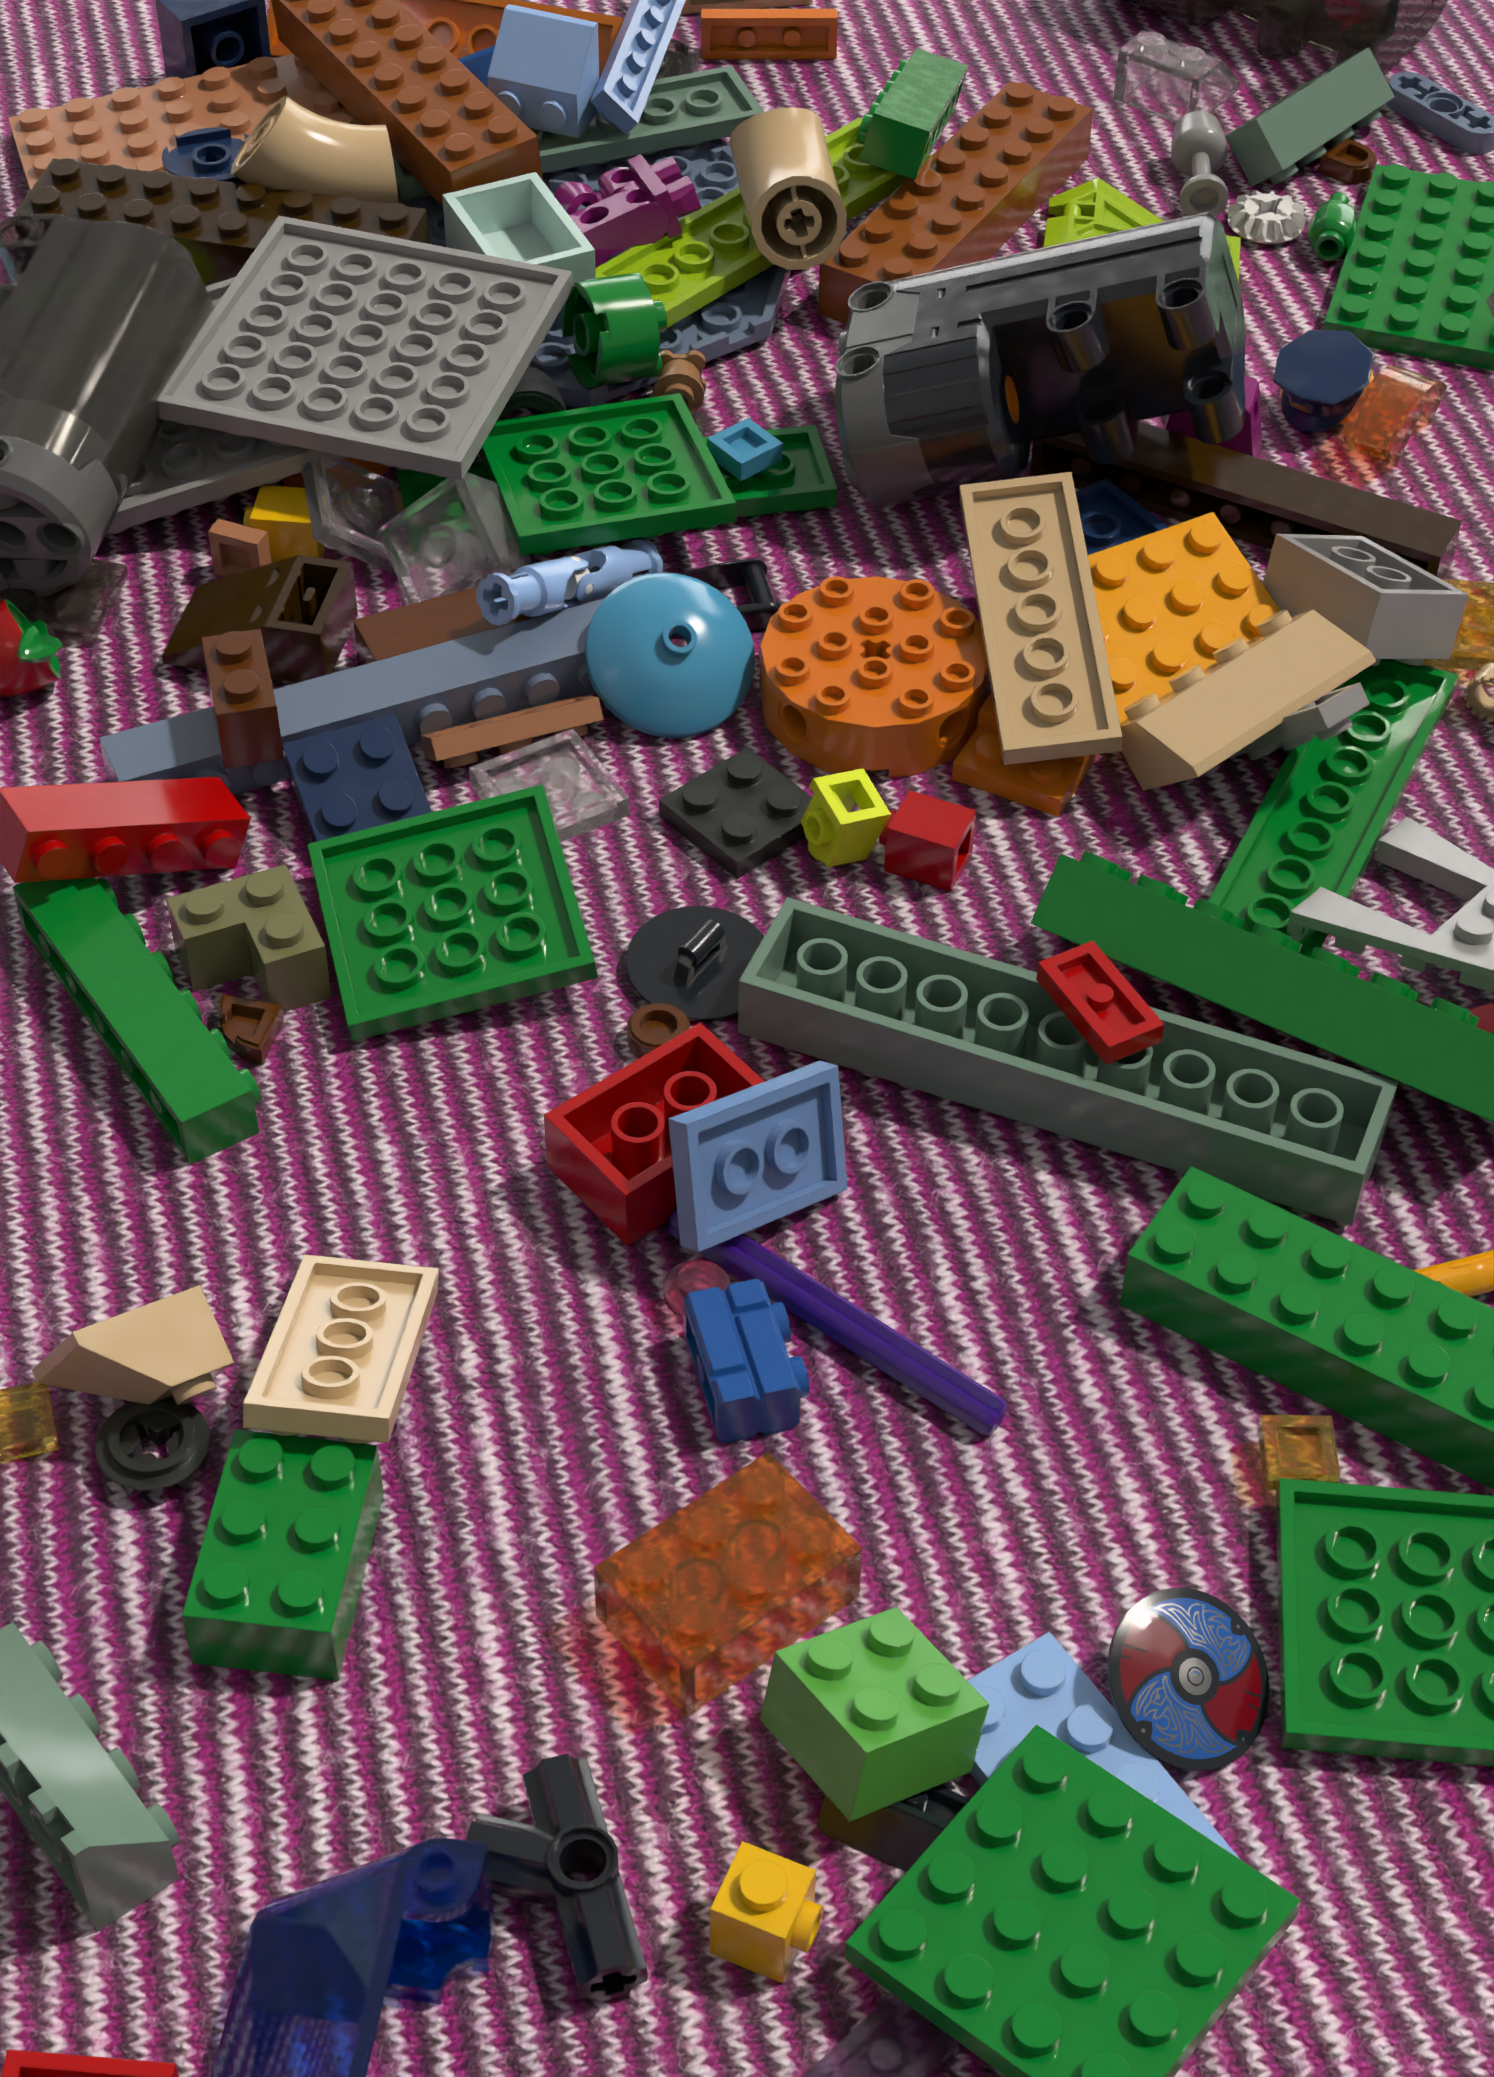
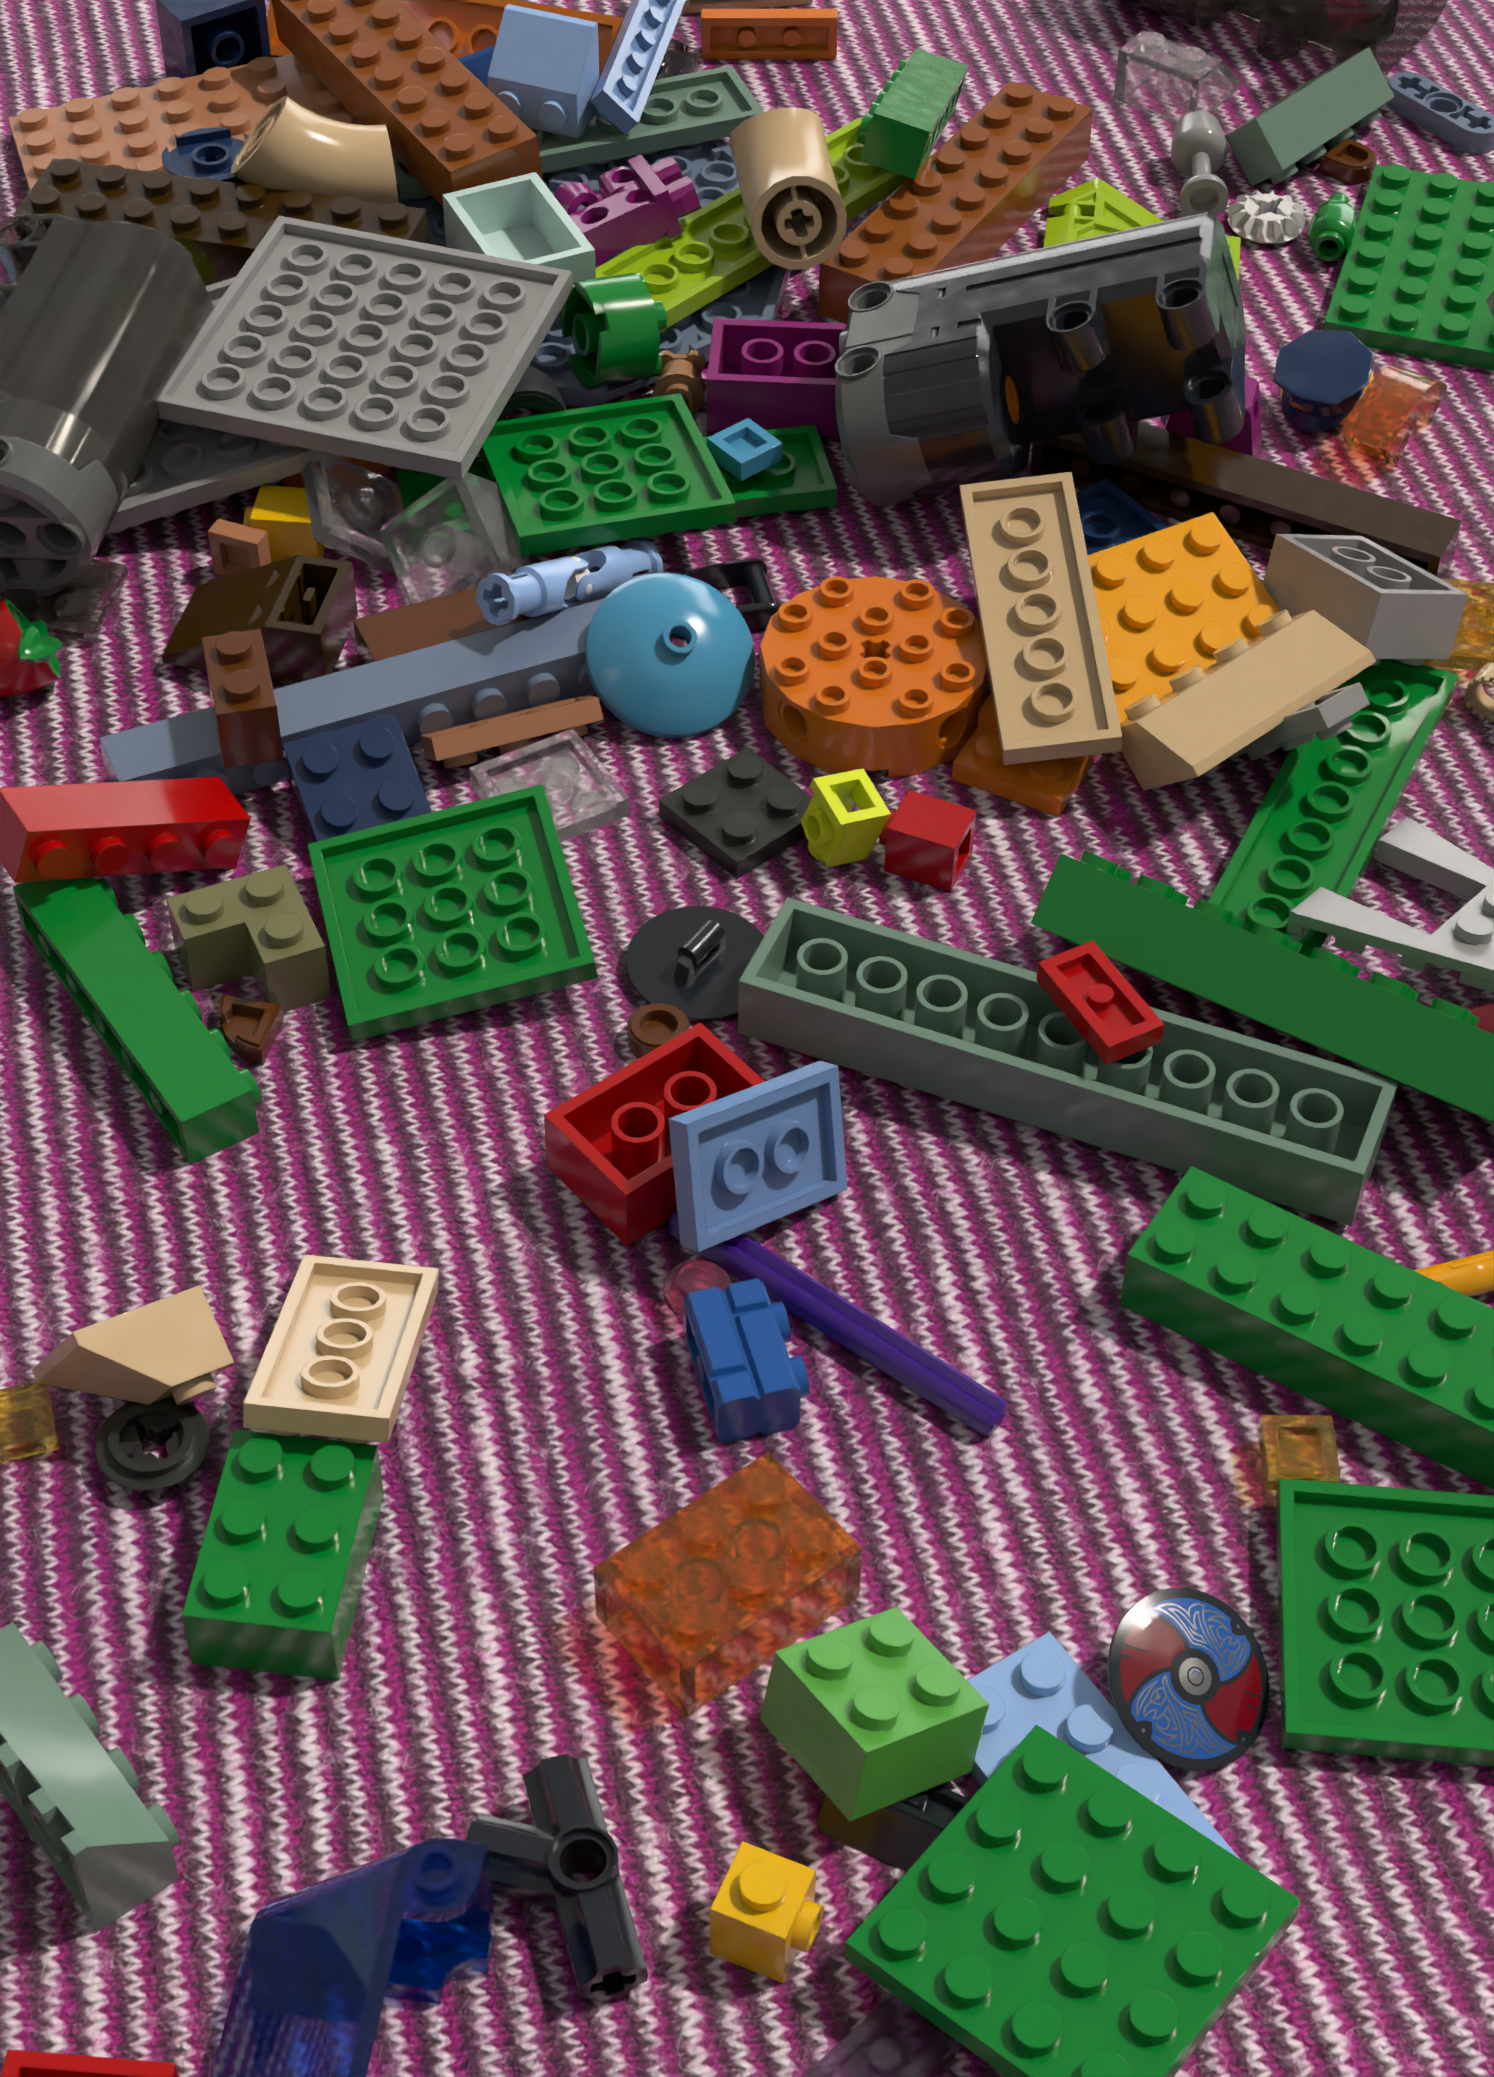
none -> magenta brick [707,318,846,439]

